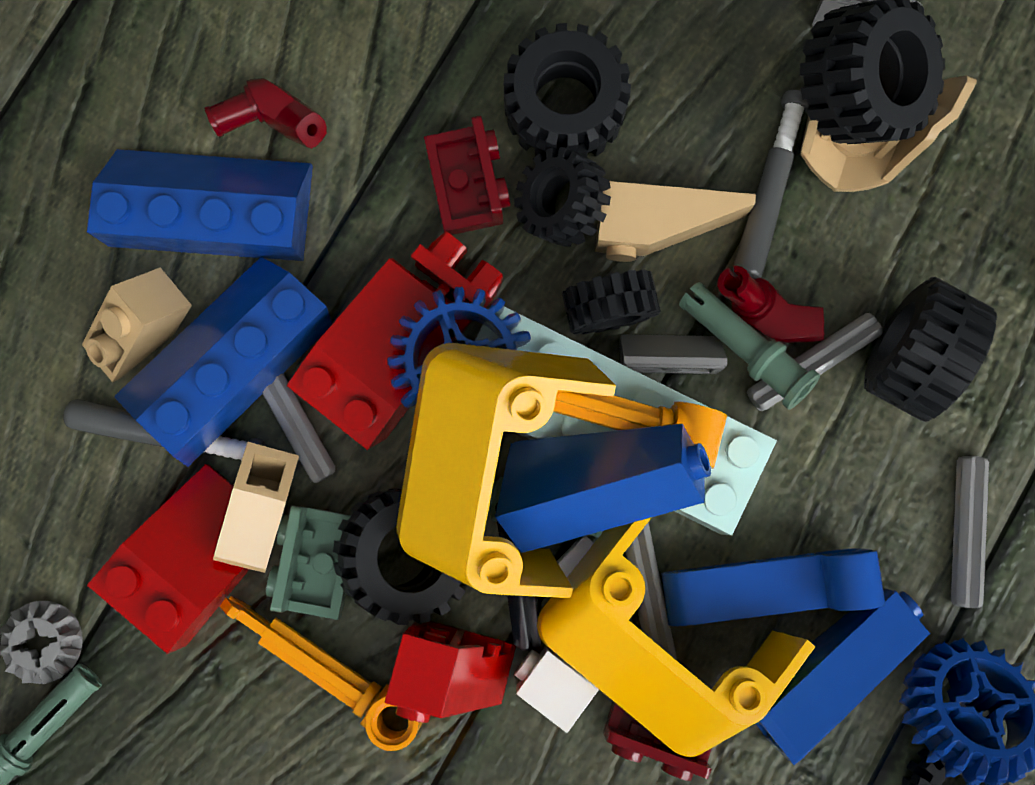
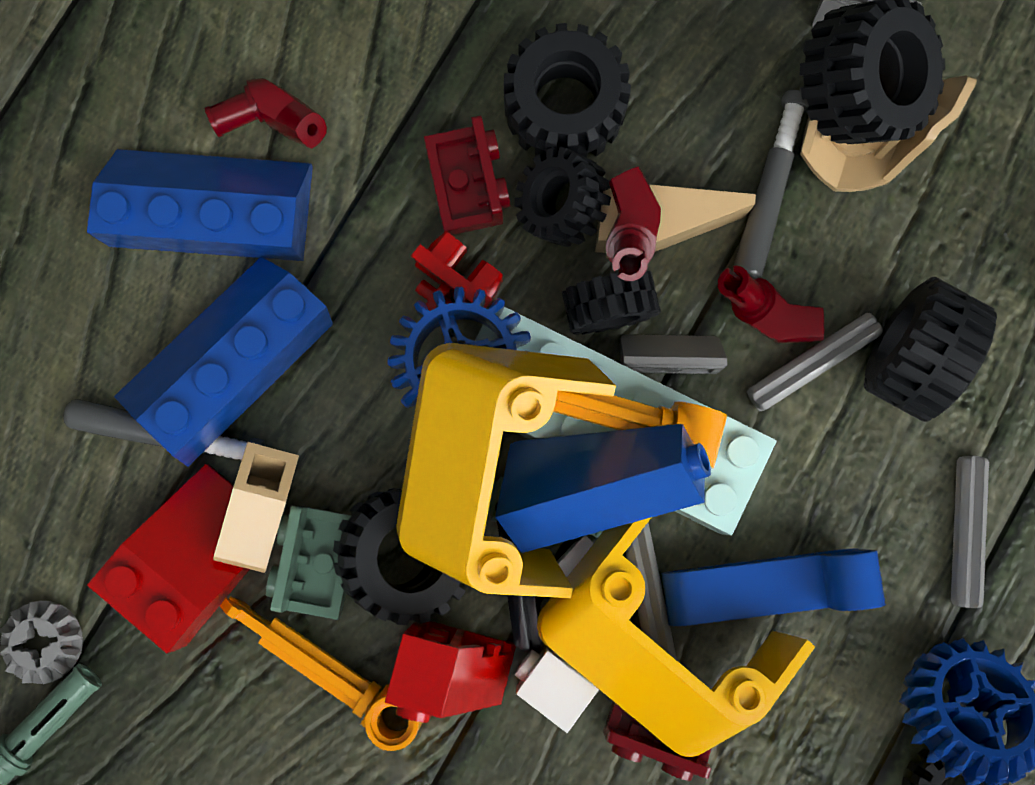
tan slope [82,267,192,382] -> none
light grey axle [263,374,335,483] -> none
red slope [286,258,472,450] -> none
sand green pin [679,282,820,410] -> none
blue slope [755,588,930,765] -> none
none -> dark red arm [606,166,661,281]

